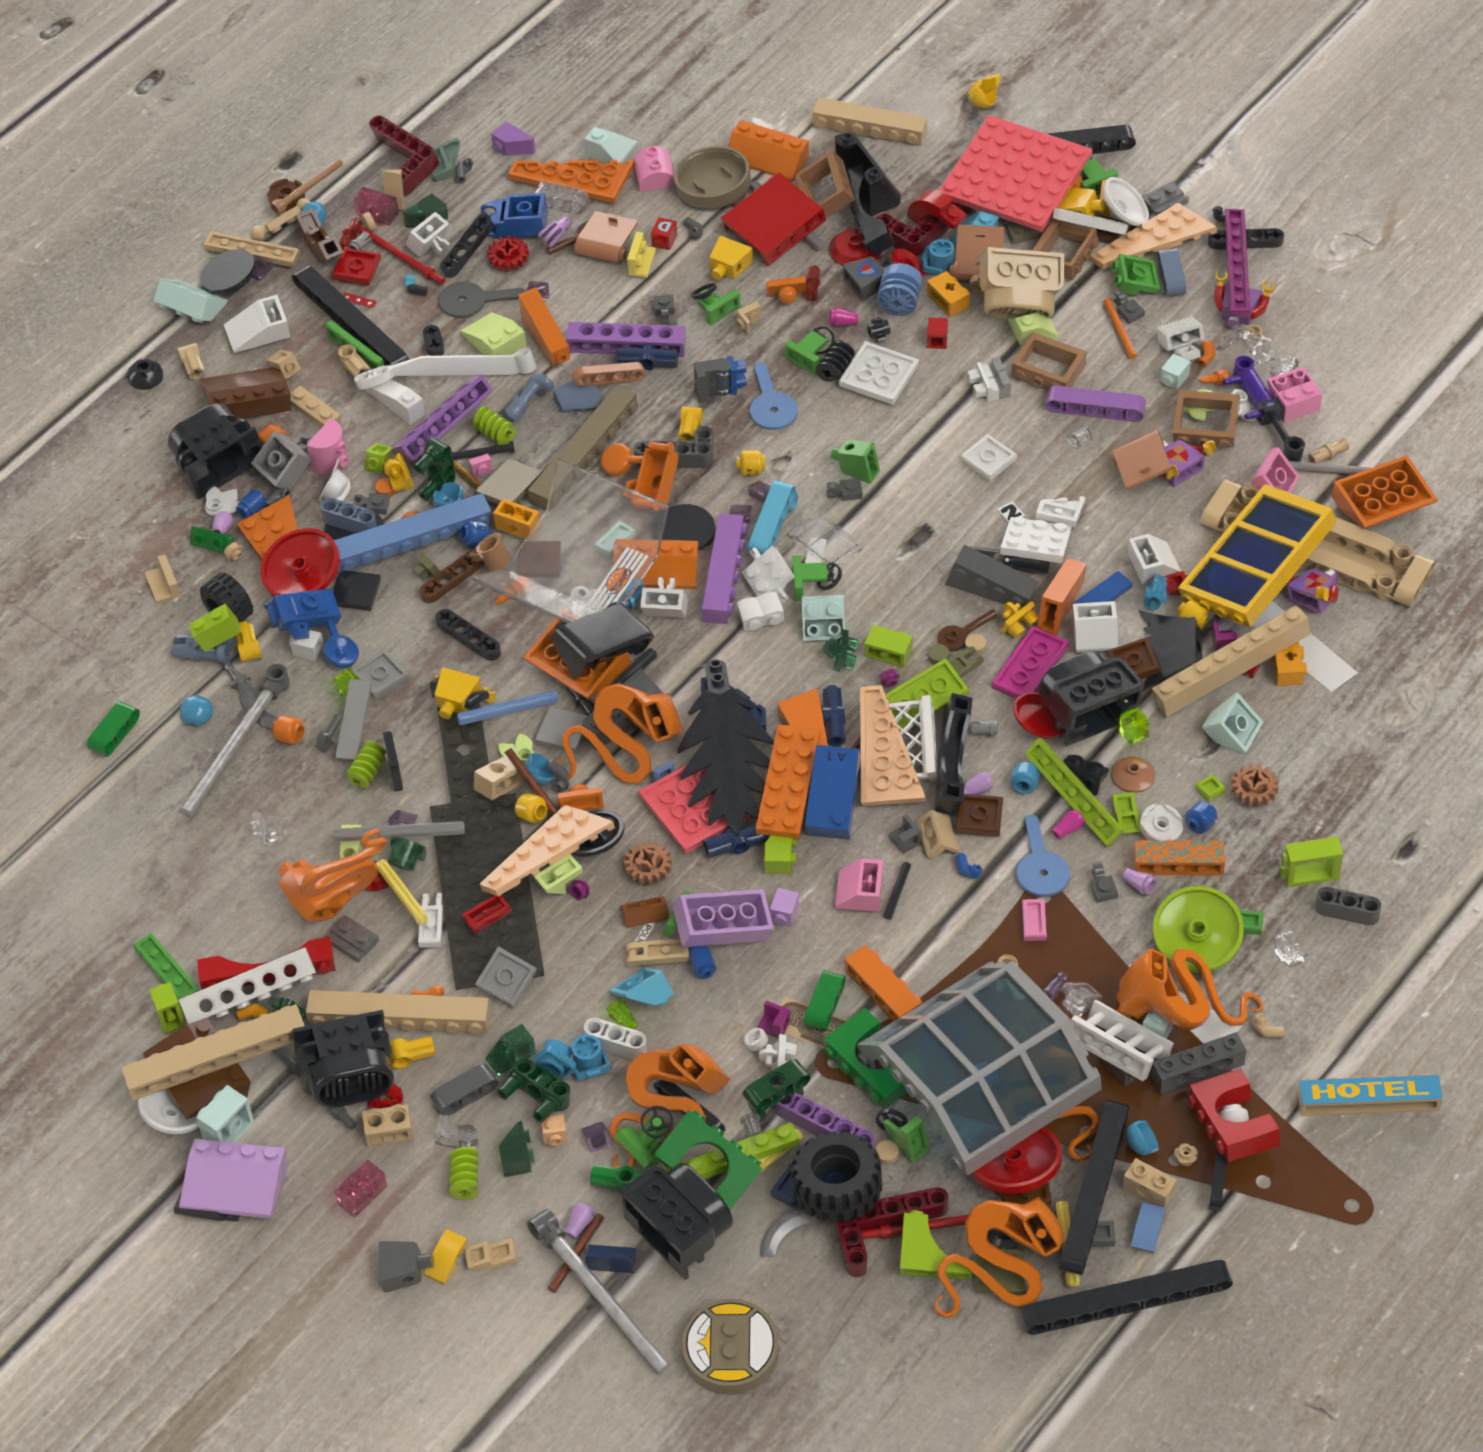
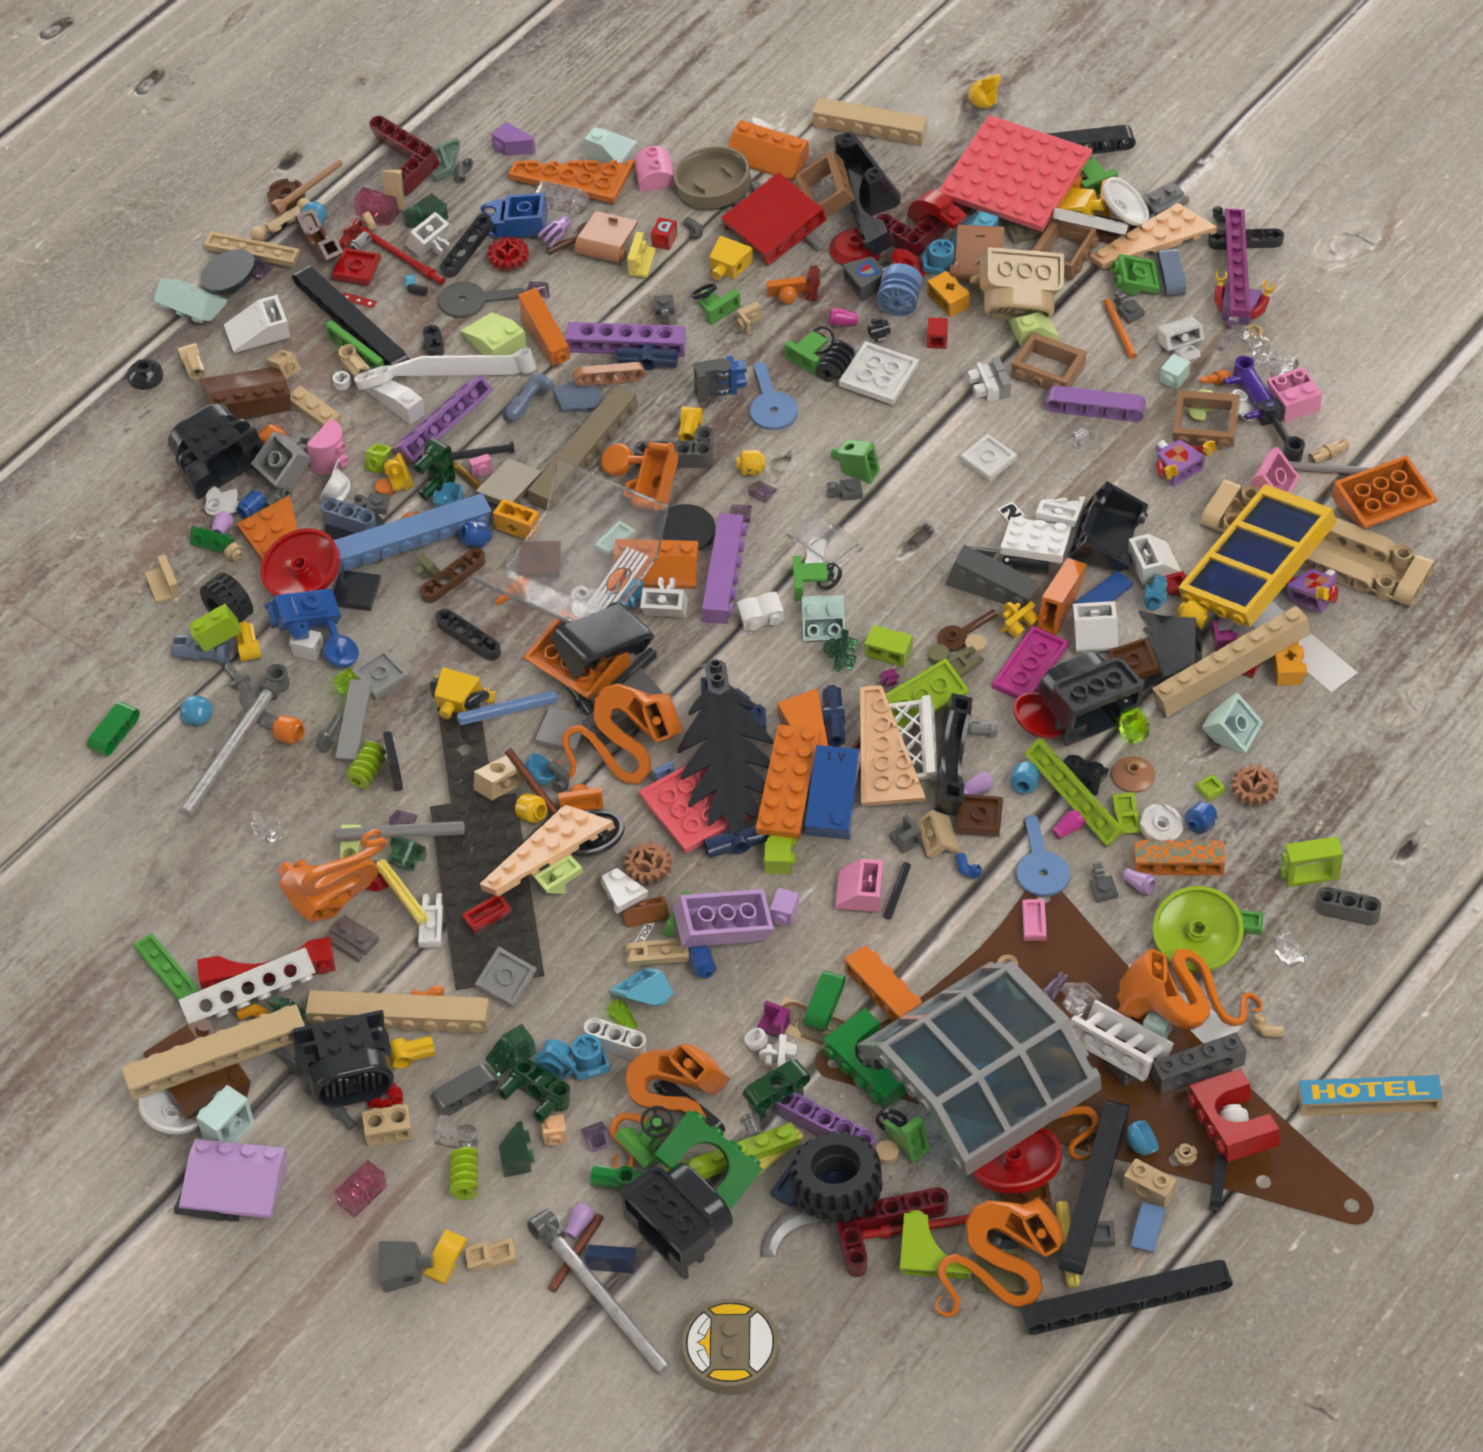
lime brick [149,982,185,1035] -> none
medium nougat piece [469,533,511,572] -> none
lime piece [473,406,517,445] -> none
yellowish green plate [498,733,535,764] -> none
magenta plate [569,880,590,900] -> none
white plate [742,546,795,602] -> none
medium azure beam [748,480,798,555] -> none
nougat door [1111,429,1172,490] -> none
orange arm [1197,340,1216,367] -> none
none -> white bush [333,371,351,391]
none -> white wing [600,868,648,914]
none -> black windscreen [1068,481,1149,572]

